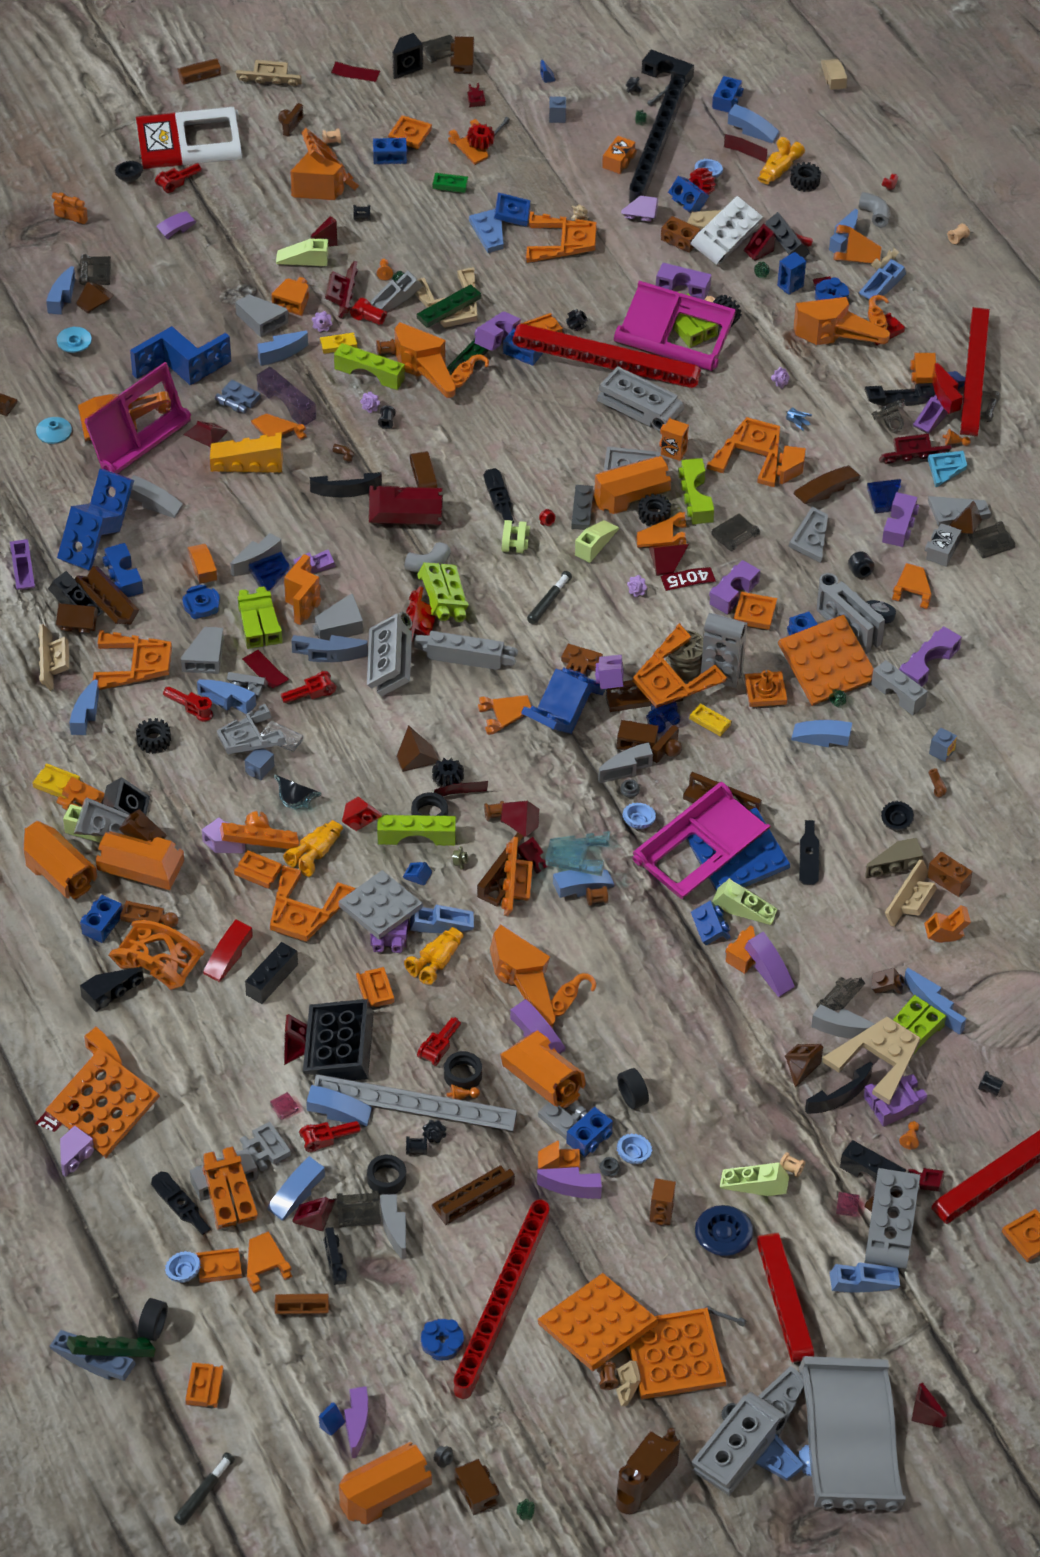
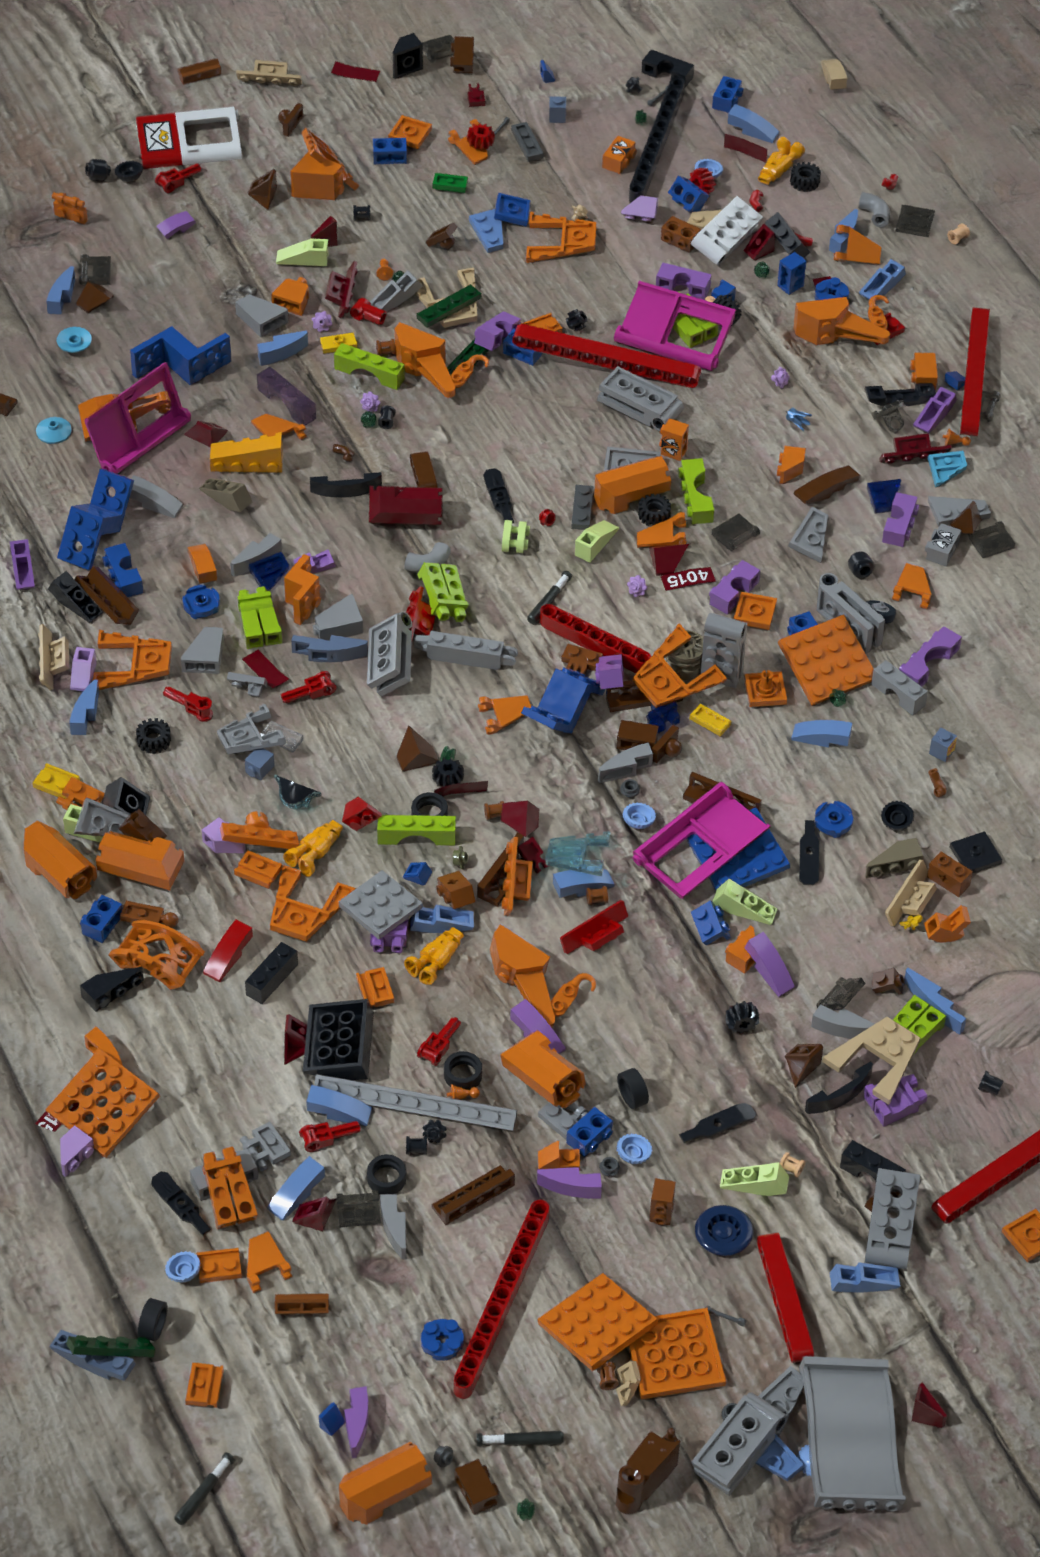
reddish brown brick [56,603,98,634] -> none
medium blue slope [197,679,256,714] -> none
sand blue plate [215,380,261,413] -> none
clear pink plate [270,1092,298,1120] -> none
light nougat bush [322,128,341,144] -> none
black hinge [323,1227,347,1285] -> none
orange wing [707,417,780,487] -> none
clear pink plate [836,1192,860,1217] -> none
tan arm [871,247,899,271] -> none
orange piece [899,1121,919,1150] -> none
dark red plate [908,1168,945,1192] -> none
red slope [932,362,963,414] -> none
none -> lavender slope [70,647,97,691]
none -> black head [85,159,111,181]
none -> dark tan slope [199,478,253,512]
none -> reddish brown slope [247,169,277,210]
none -> clear green plate [361,411,377,428]
none -> reddish brown tile [425,223,458,249]
none -> dark orange brick [436,871,475,909]
none -> clear green bush [440,746,456,761]
none -> pearl dark grey piece [477,1431,564,1446]
none -> dark grey plate [511,122,544,162]
none -> red beam [540,604,651,673]
none -> red bracket [560,900,628,954]
none -> black piece [679,1103,756,1143]
none -> blue brick [711,279,736,301]
none -> black gear [725,1001,759,1034]
none -> red arm [749,190,763,212]
none -> blue plate [815,801,853,838]
none -> clear smoke plate [896,204,935,238]
none -> yellow plant [899,915,923,930]
none -> black plate [949,831,1002,873]

